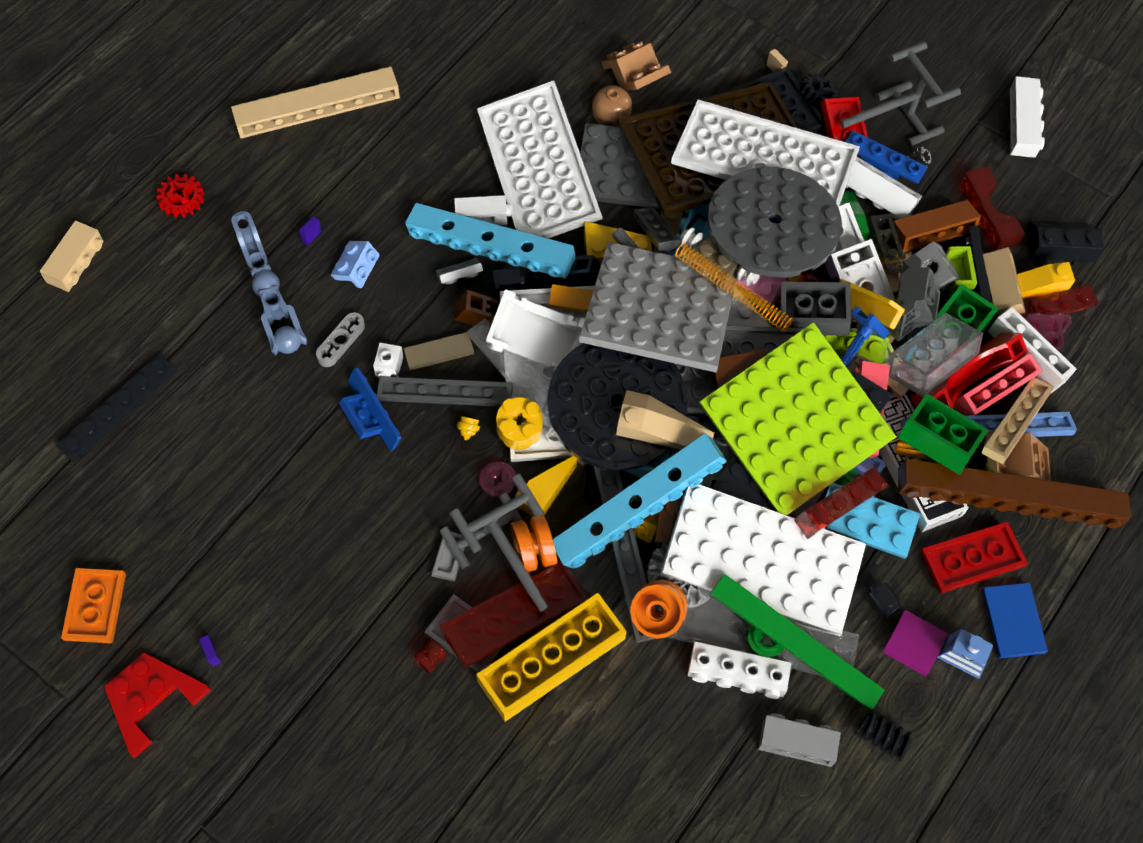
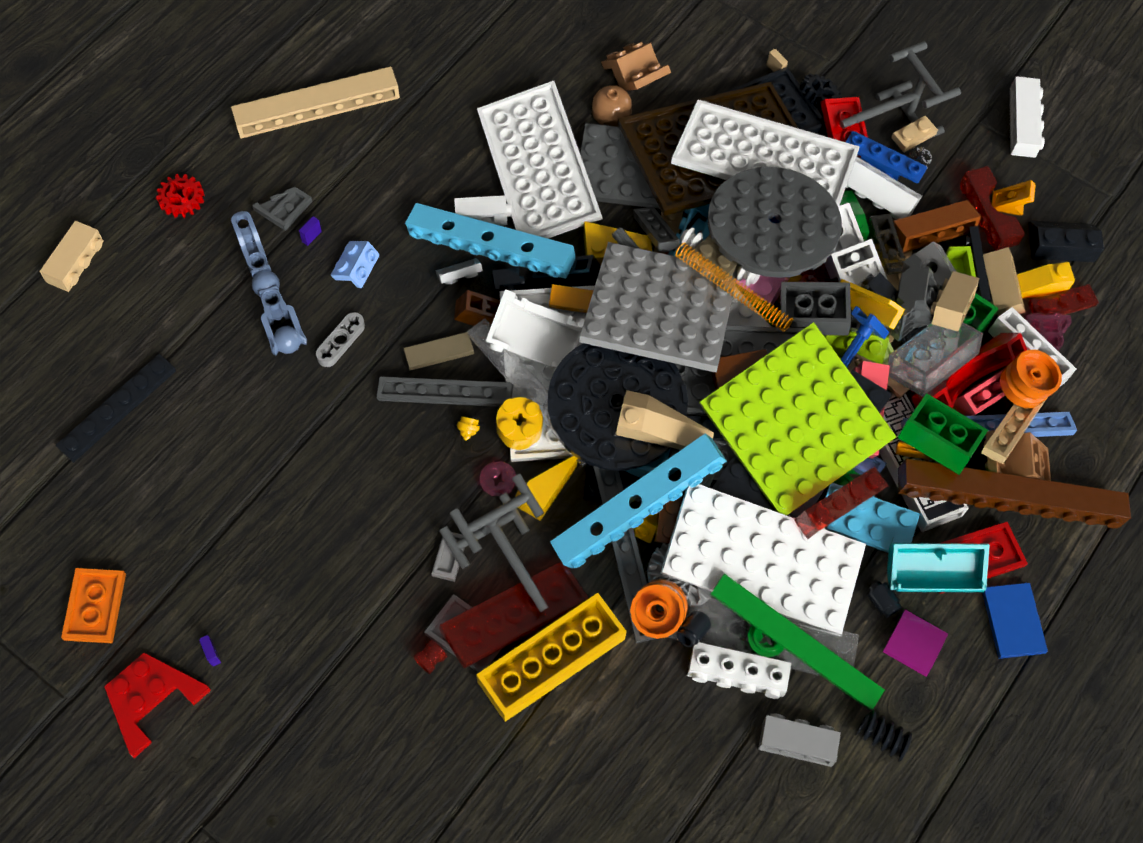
blue bracket [339,368,401,451] -> none
white brick [373,343,403,378] -> none
orange wheel [510,514,557,572] -> none
medium blue torso [937,629,993,679] -> none
none -> dark grey wing [253,187,312,231]
none -> black brick [677,611,711,647]
none -> black brick [861,272,898,299]
none -> teal container [887,543,990,592]
none -> tan plate [891,116,938,152]
none -> tan brick [930,271,979,331]
none -> light orange slope [991,180,1035,215]
none -> orange wheel [1000,350,1062,408]

